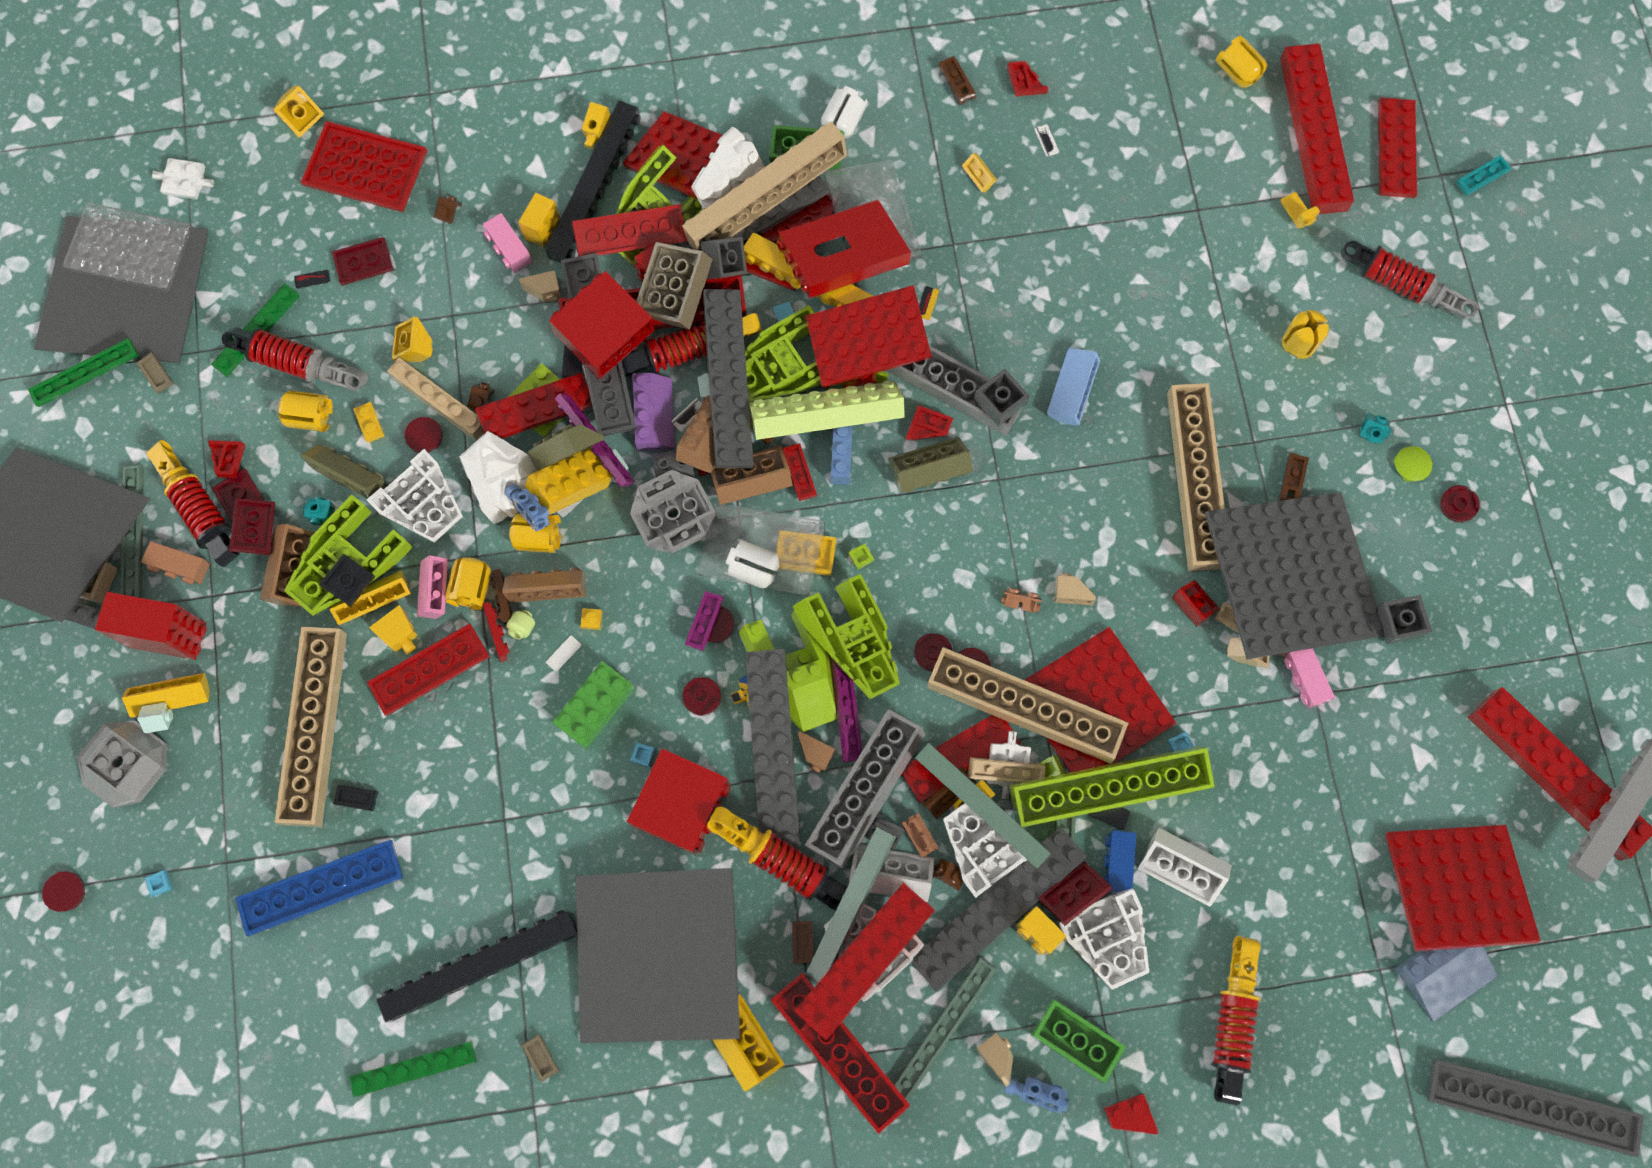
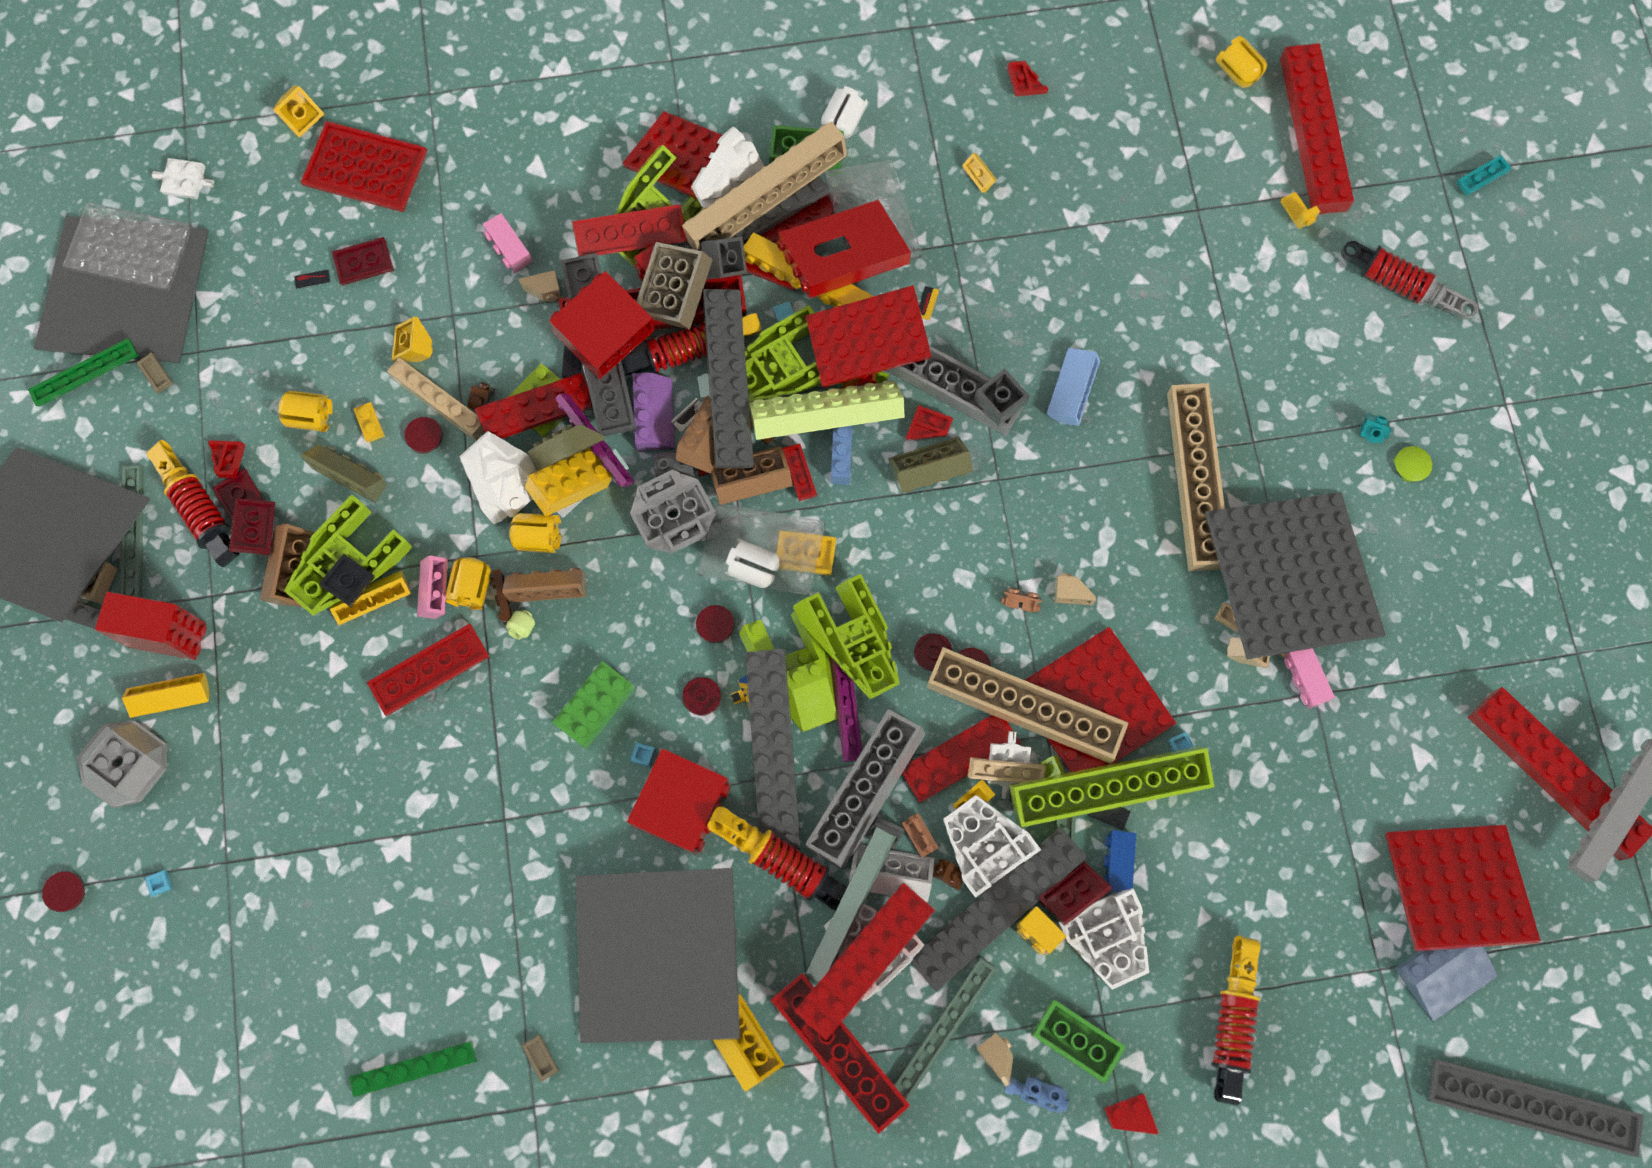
light aqua brick [138,702,173,734] -> none
nougat brick [141,541,210,585] -> none
green plate [211,283,300,377] -> none
piece [222,327,368,391] -> none
blue plate [235,840,404,937] -> none
tan brick [275,627,347,827] -> none
teal brick [303,497,335,525] -> none
black tile [333,785,378,812] -> none
white wedge [367,449,463,543] -> none
yellow torso [369,605,417,654] -> none
black brick [376,910,577,1023] -> none
reddish brown bracket [433,194,462,224] -> none
red plate [483,602,510,662] -> none
medium blue brick [505,484,549,532] -> none
yellow brick [518,193,561,248] -> none
black brick [545,100,641,263] -> none
white sticker [546,636,581,672] -> none
yellow plate [580,608,603,630] -> none
yellow torso [582,102,611,149] -> none
magenta plate [685,591,724,652] -> none
reddish brown plate [792,921,813,963] -> none
medium nougat slope [798,732,835,773] -> none
lime plate [848,543,874,570] -> none
sand green tile [916,743,1051,868] -> none
reddish brown plate [923,767,976,819] -> none
reddish brown plate [938,56,976,105] -> none
sticker [1035,124,1059,157] -> none
white slope [1137,828,1232,907] -> none
red slope [1172,580,1220,627] -> none
reddish brown plate [1278,453,1309,501] -> none
yellow cylinder [1282,310,1329,359] -> none
dark grey brick [1376,595,1432,645] -> none
red plate [1378,97,1417,198] -> none
dark red tile [1440,485,1480,523] -> none

